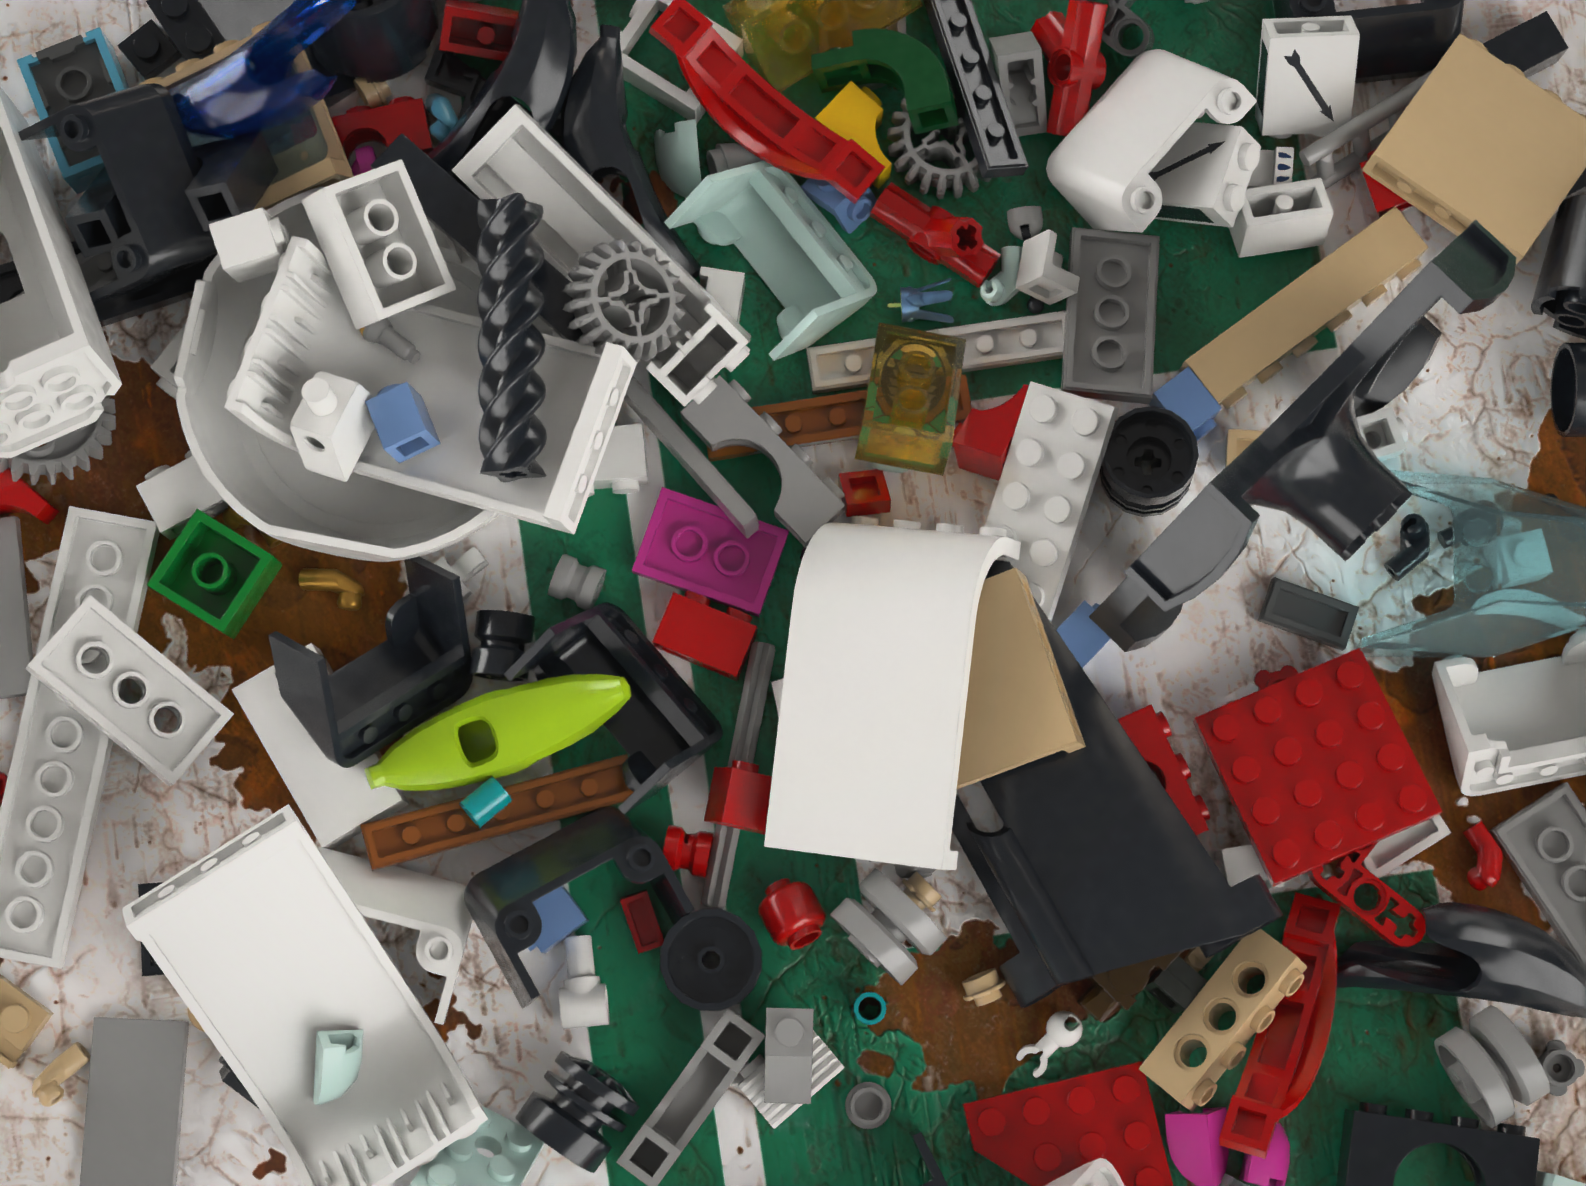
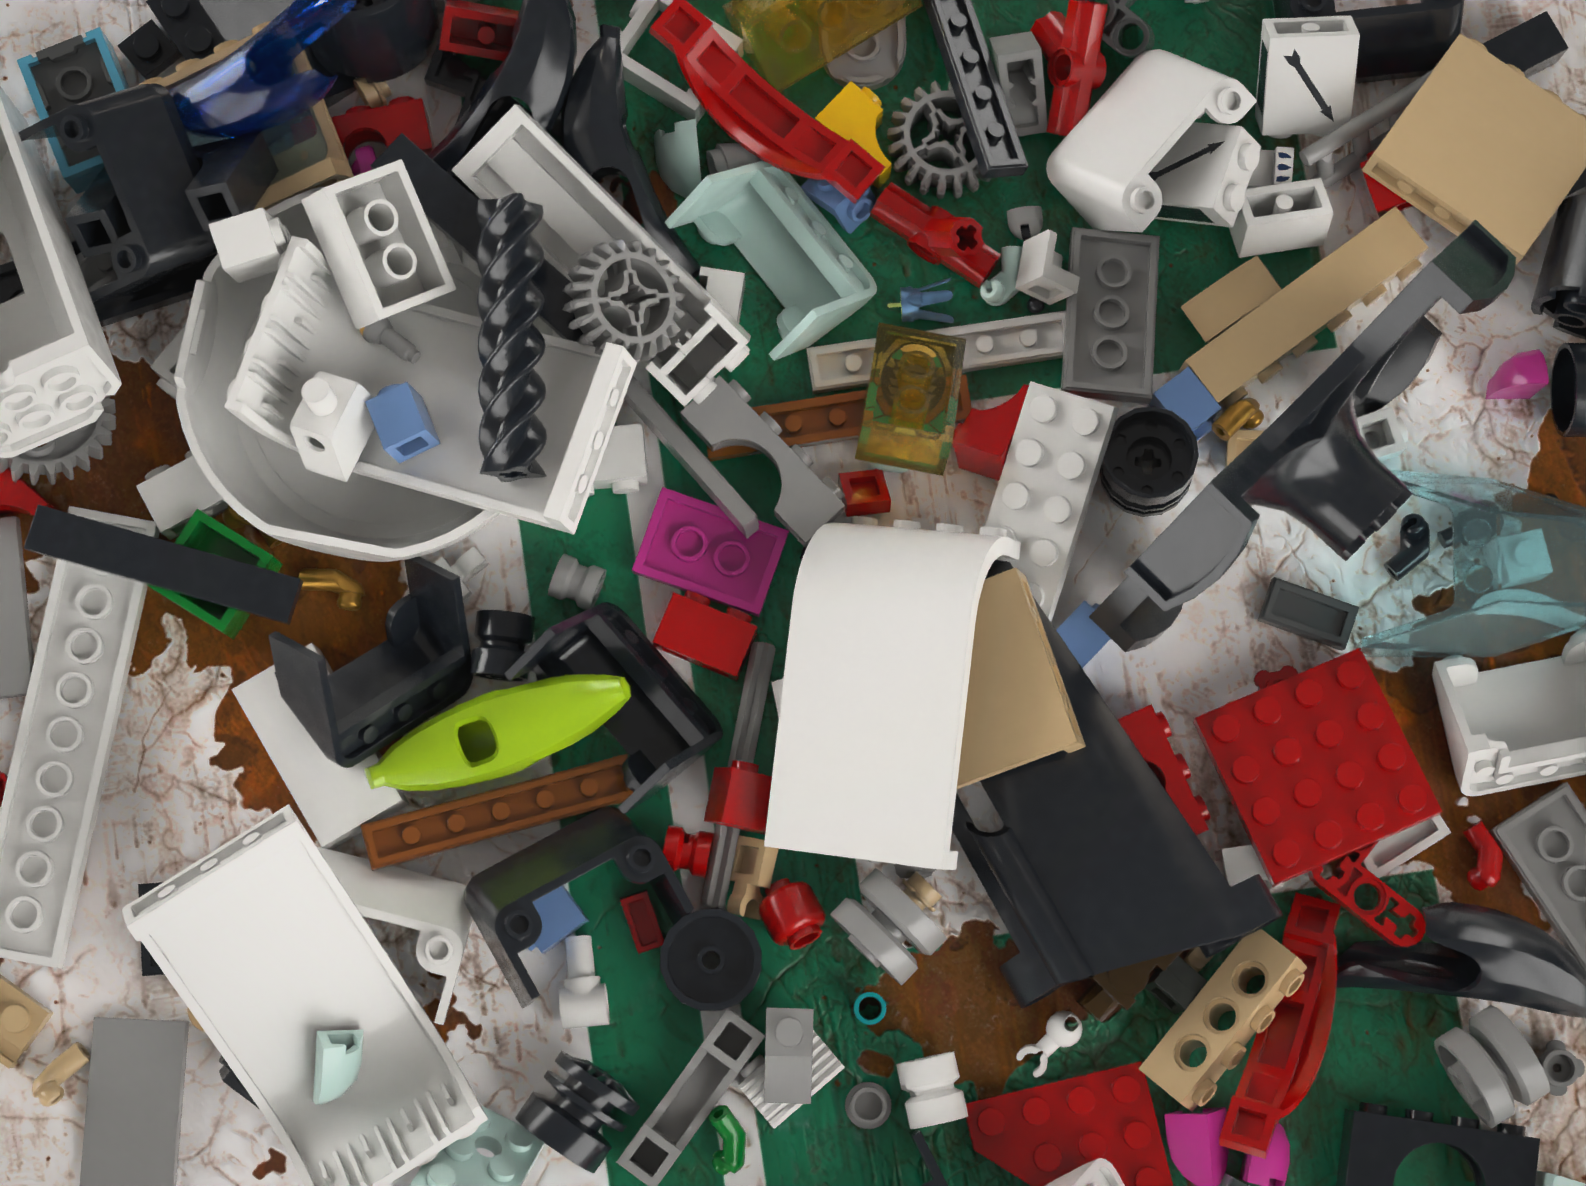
white brick [25,595,234,786] -> none
medium azure arm [425,93,459,142] -> none
teal hinge [459,776,512,828] -> none
dark green arch [811,28,959,134] -> none
tan plate [962,968,1006,1007] -> none
none -> black tile [24,505,303,625]
none -> green arm [708,1105,746,1175]
none -> tan plate [727,835,779,920]
none -> white wheel [896,1051,968,1129]
none -> tan slope [1181,255,1282,343]
none -> pearl gold arm [1212,398,1264,441]
none -> dark pink brick [1485,349,1549,399]

